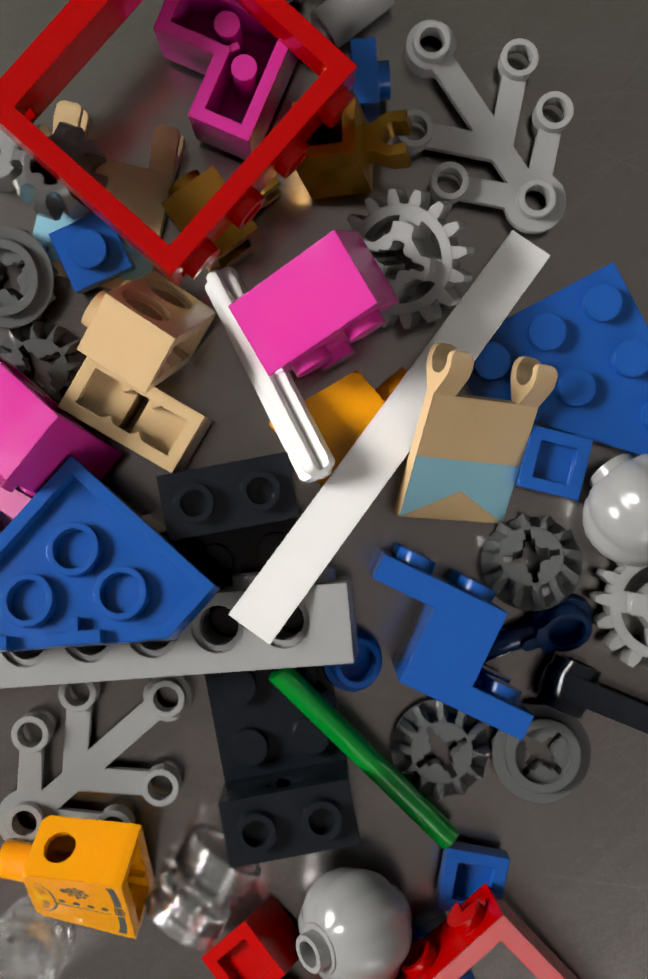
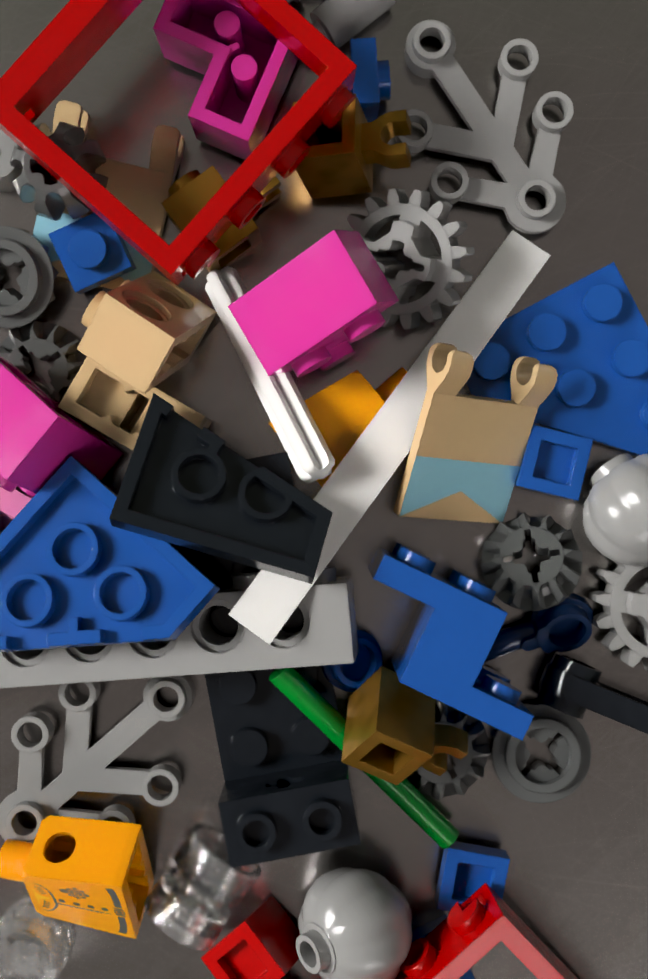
none -> black wing [109,393,333,584]
none -> pearl gold brick [341,666,468,785]

